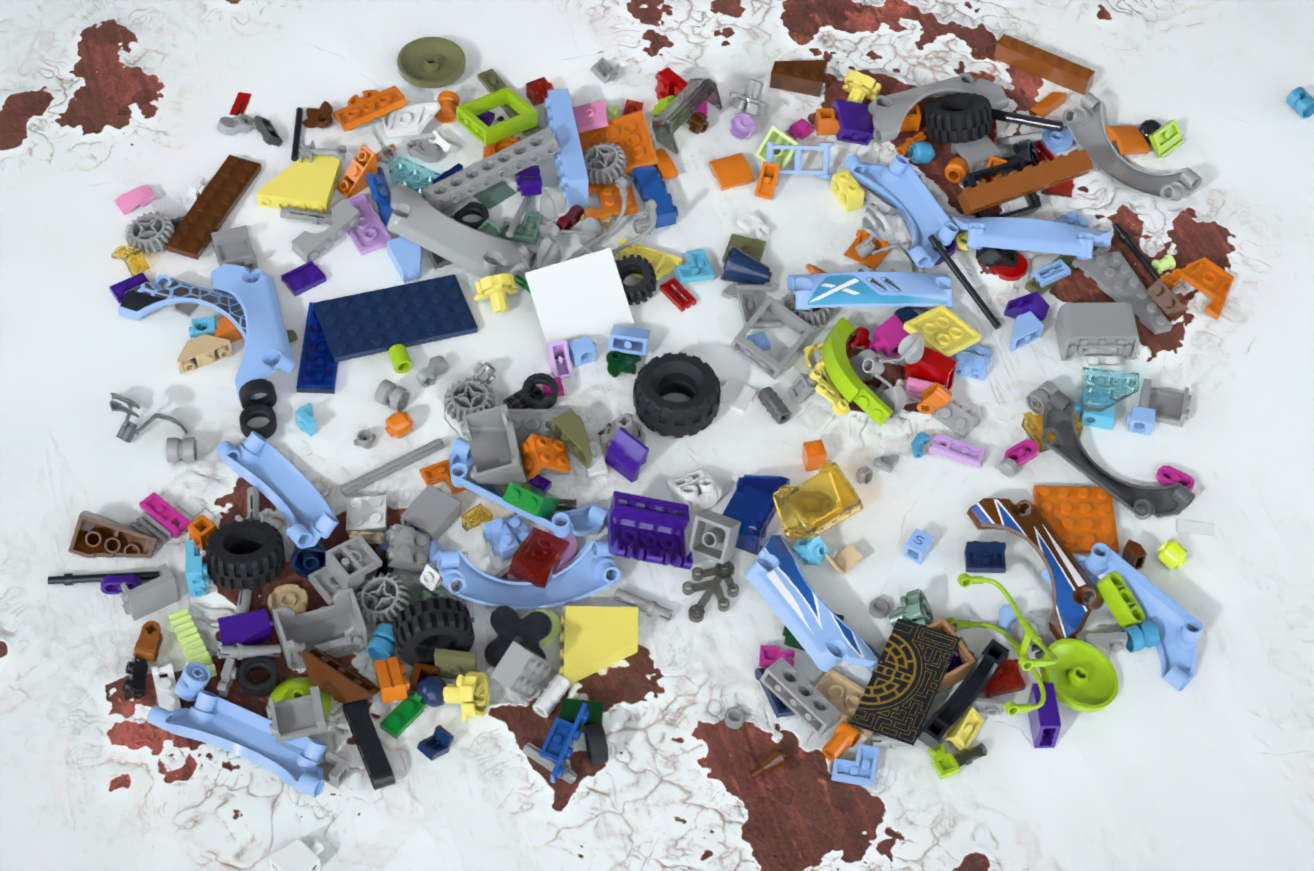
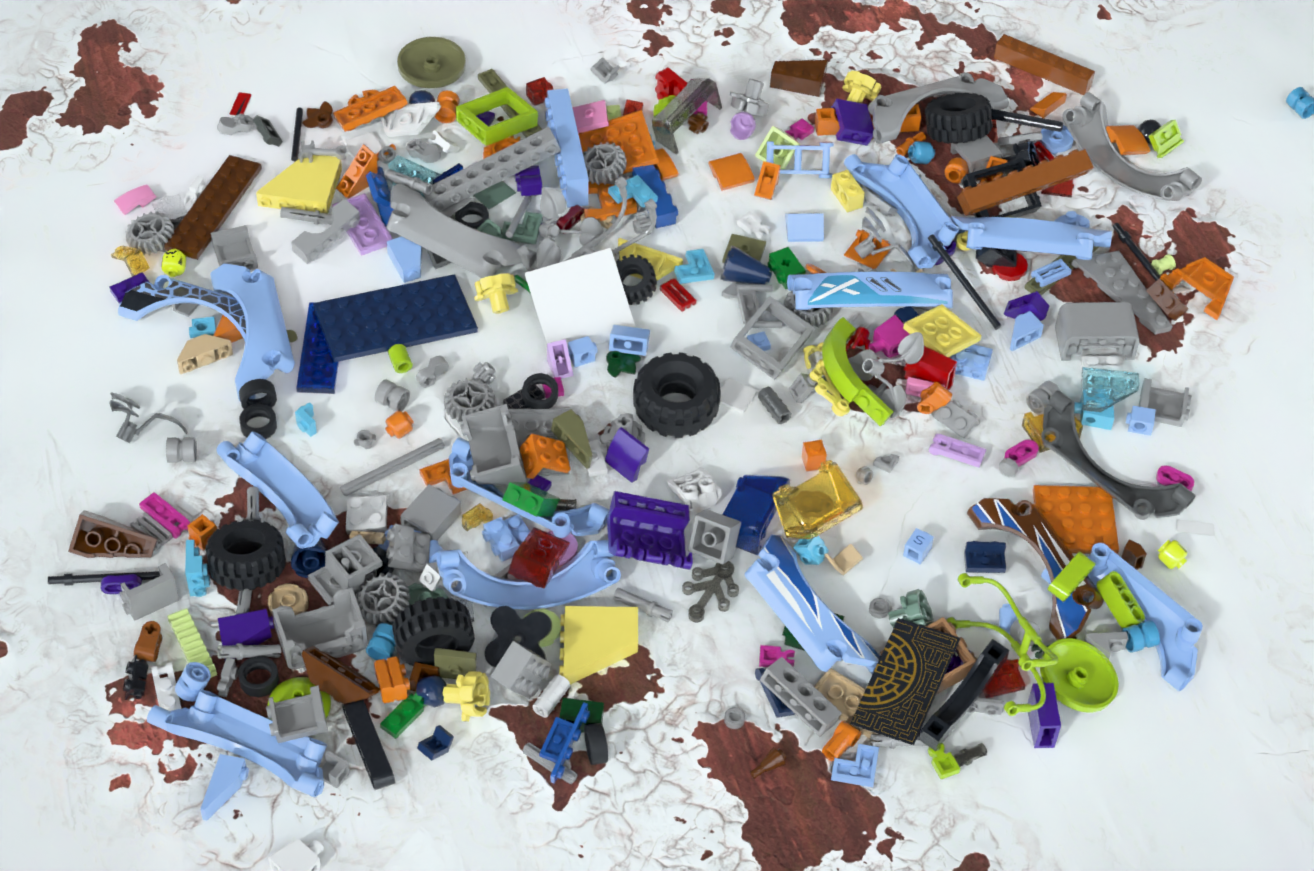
dark purple plate [281,261,327,297] -> none
dark azure arm [911,432,930,458] -> none
light yellow panel [945,706,984,752] -> none
none -> neon yellow head [161,249,186,277]
none -> light blue slope [200,754,249,821]
none -> light grey pin [385,169,433,195]
none -> dark blue hair [409,90,435,104]
none -> medium azure plate [608,175,658,208]
none -> green brick [767,247,806,290]
none -> light blue slope [785,213,824,242]
none -> lime beam [1047,551,1096,602]

